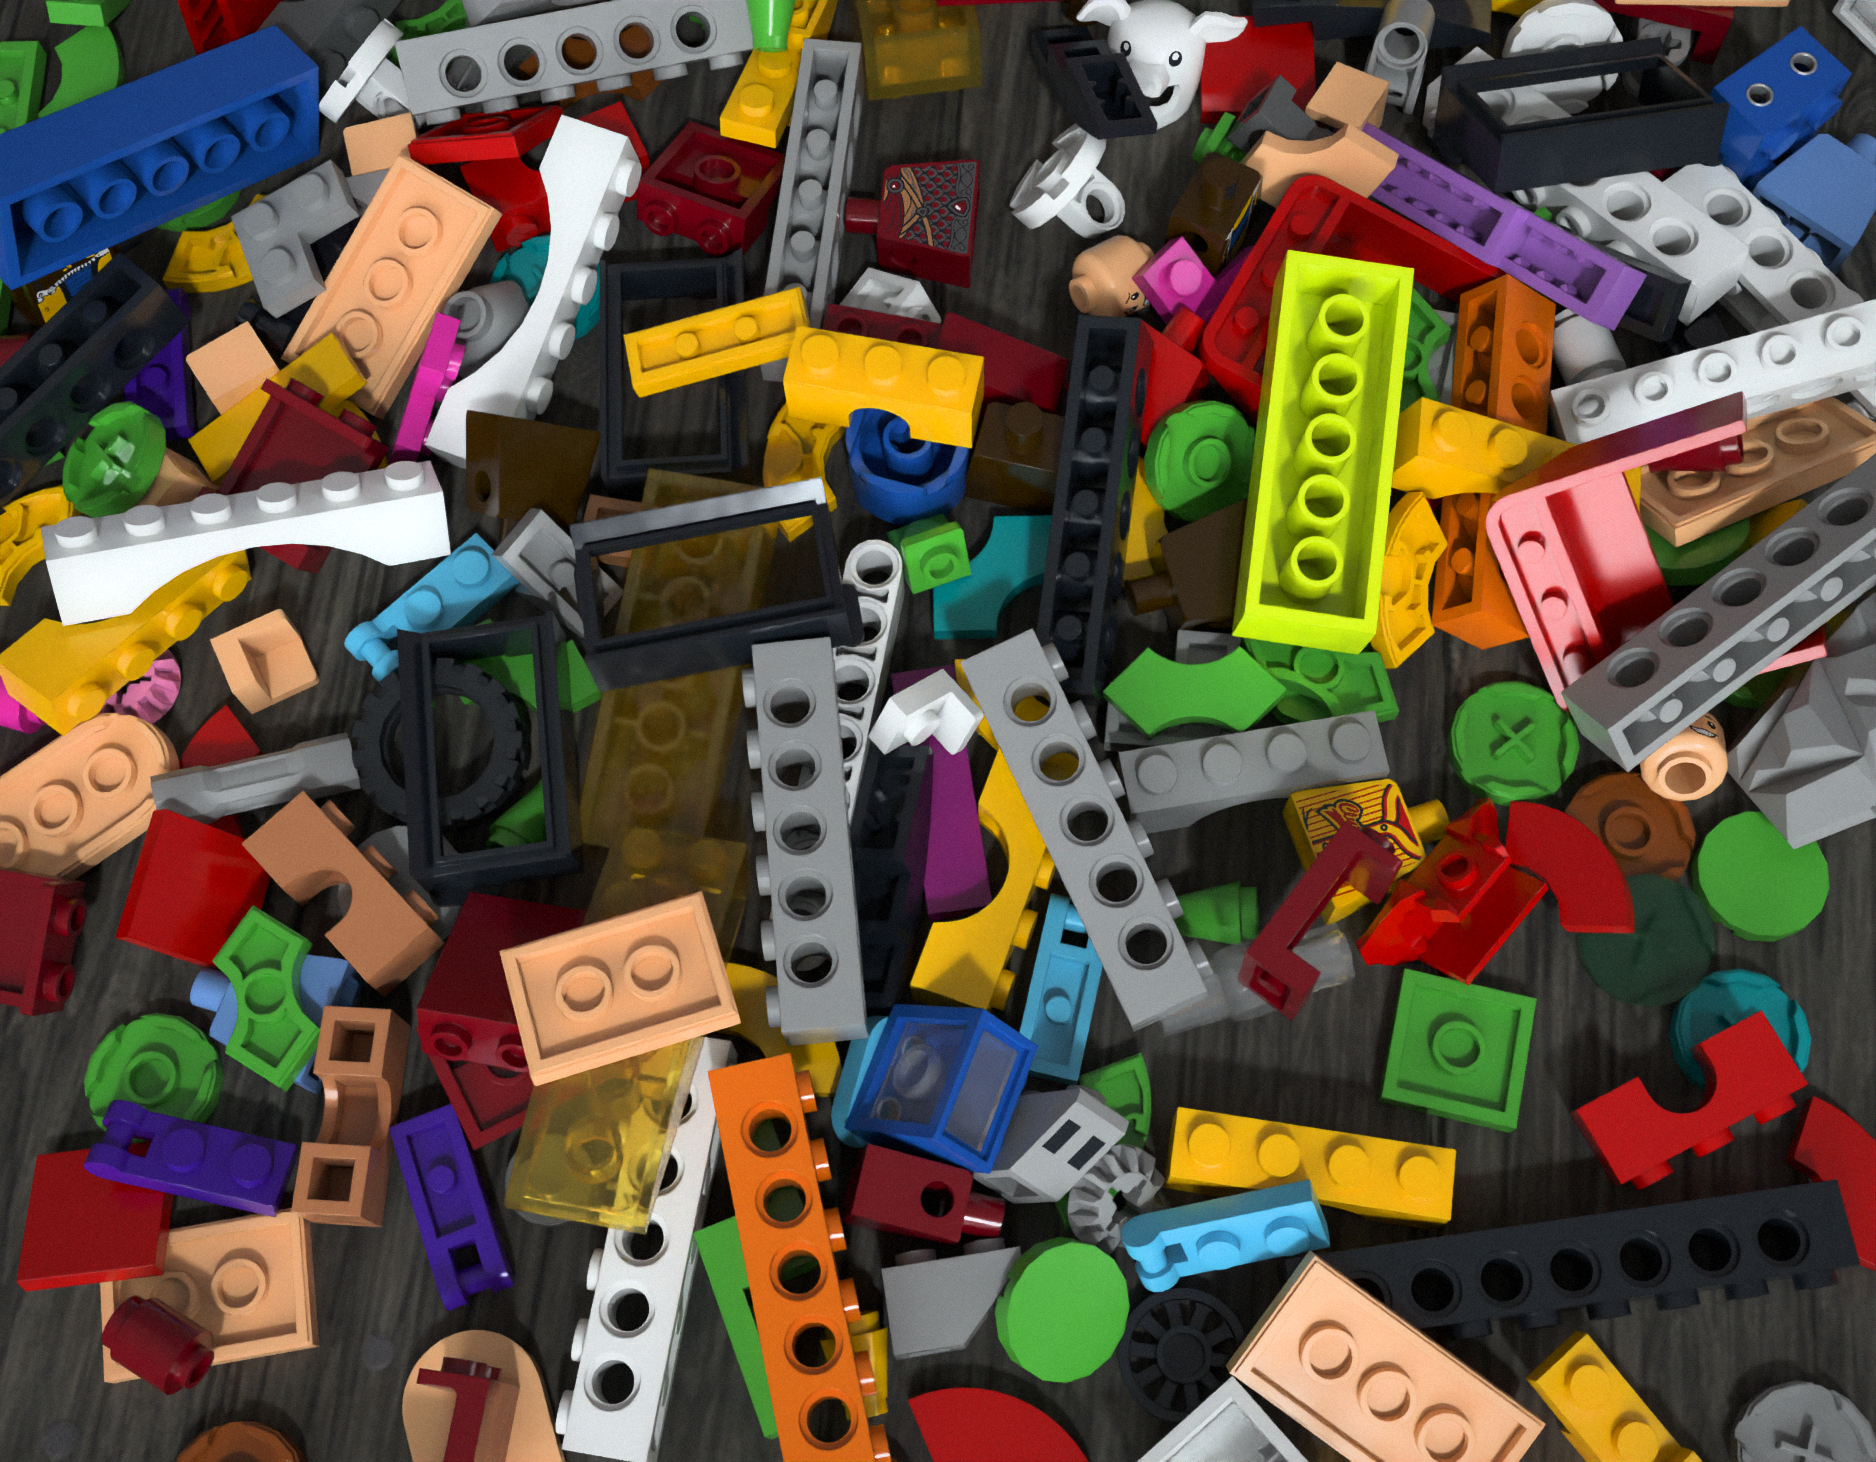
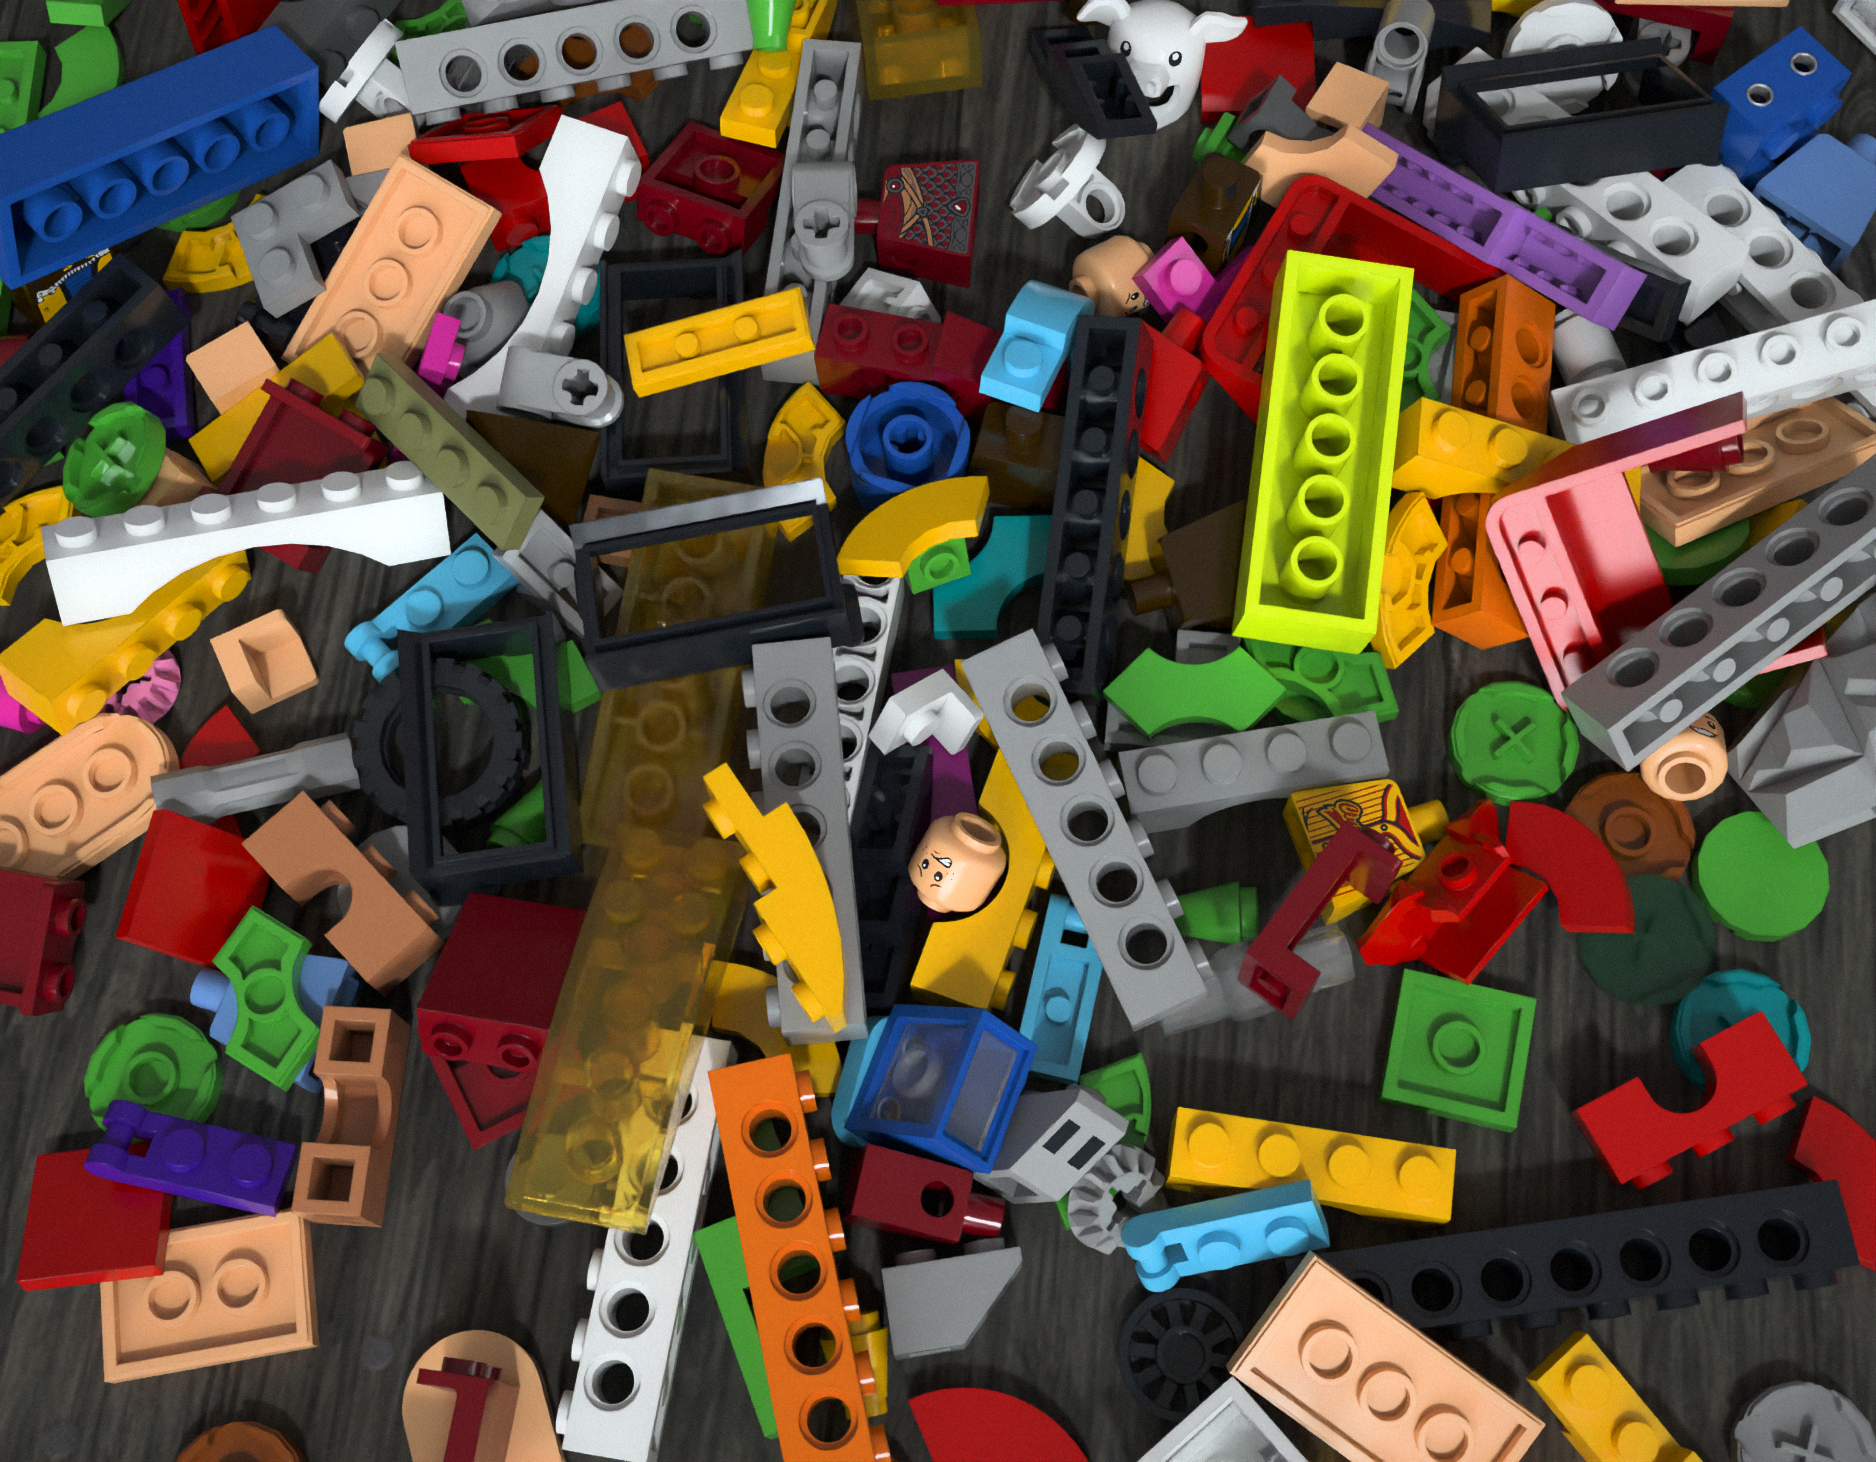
dark red brick [101,1295,214,1395] -> none
dark purple plate [389,1104,515,1311] -> none
light nougat tile [499,891,741,1086] -> none
yellow arch [783,325,984,449] -> none
bright green tile [995,1237,1130,1383] -> none
bright green tile [1144,399,1256,522] -> none
none -> olive plate [354,353,545,550]
none -> light grey piece [496,346,624,428]
none -> yellow slope [702,762,848,1033]
none -> light grey piece [792,161,857,282]
none -> yellow tile [837,476,990,578]
none -> light nougat head [908,812,1007,913]
none -> medium azure arch [979,279,1096,413]

